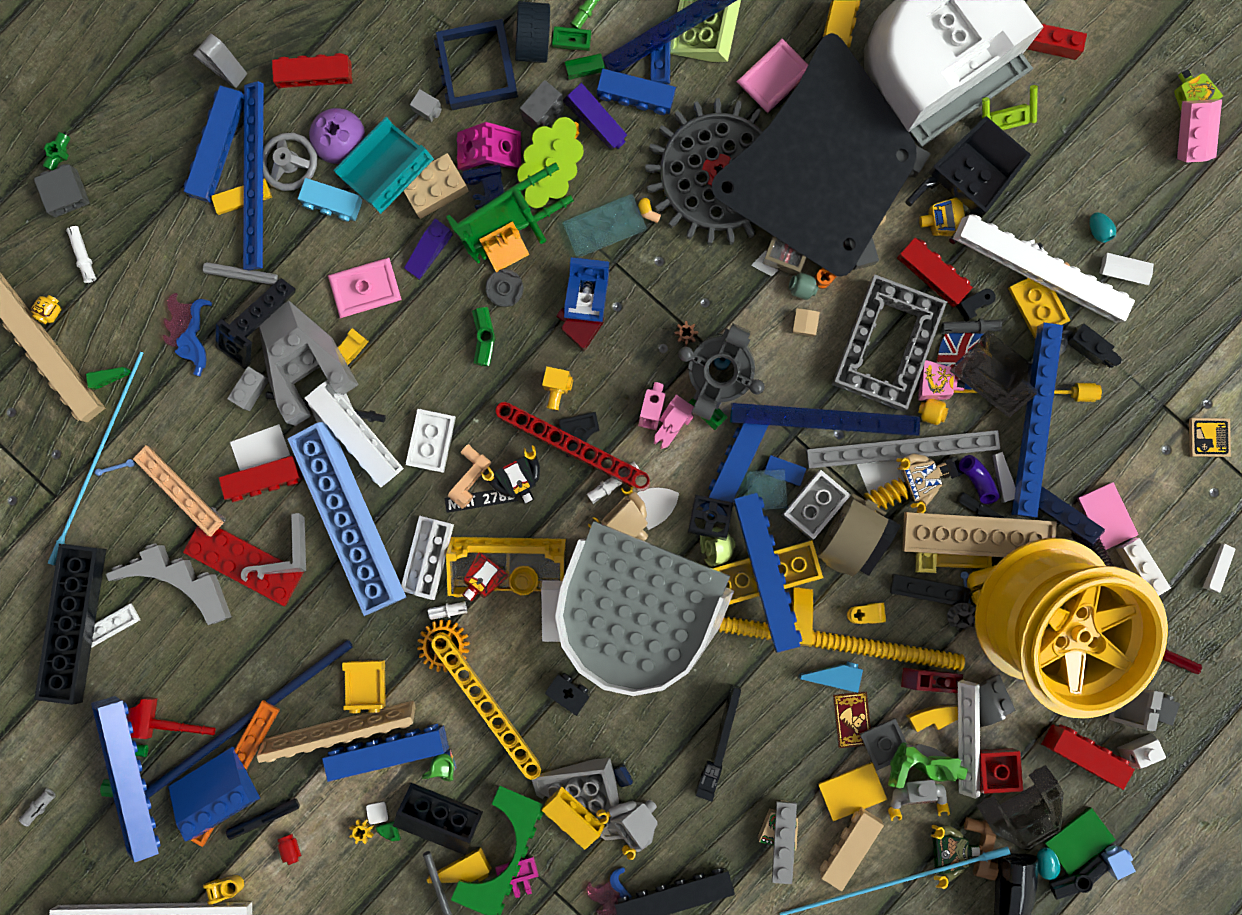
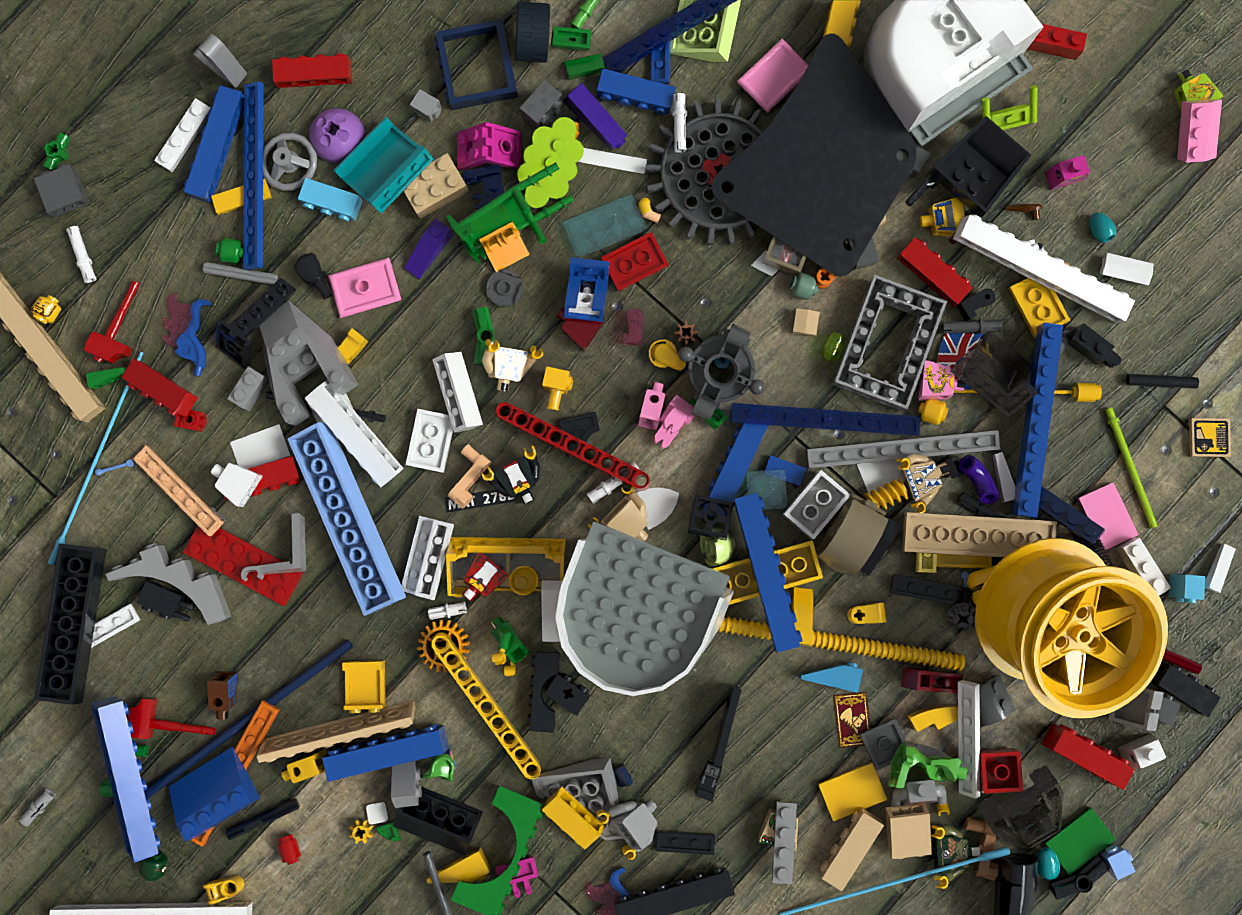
none -> red piece [84,281,140,364]
none -> red brick [121,358,198,417]
none -> black hinge [136,581,196,622]
none -> dark green head [139,850,168,881]
none -> white plate [154,98,211,173]
none -> red brick [174,410,207,432]
none -> reddish brown torso [207,671,238,720]
none -> white torso [211,463,262,507]
none -> green head [216,238,243,264]
none -> yellow torso [281,748,328,783]
none -> black piece [294,252,334,300]
none -> light grey brick [391,761,422,808]
none -> white brick [432,352,483,433]
none -> torso [482,339,543,391]
none -> green torso [491,617,530,676]
none -> black arch [527,651,560,733]
none -> white sticker [578,148,647,174]
none -> red plate [601,232,669,292]
none -> clear pink leg [623,308,643,346]
none -> yellow piece [649,339,686,372]
none -> black tile [655,830,715,855]
none -> white pin [672,93,687,153]
none -> clear neon green brick [820,332,845,362]
none -> tan brick [886,803,932,859]
none -> reddish brown bar [1005,204,1043,220]
none -> dark pink torso [1045,155,1090,190]
none -> lime bar [1105,407,1158,529]
none -> black piece [1126,374,1199,389]
none -> black brick [1151,663,1221,717]
none -> medium azure brick [1168,574,1205,603]

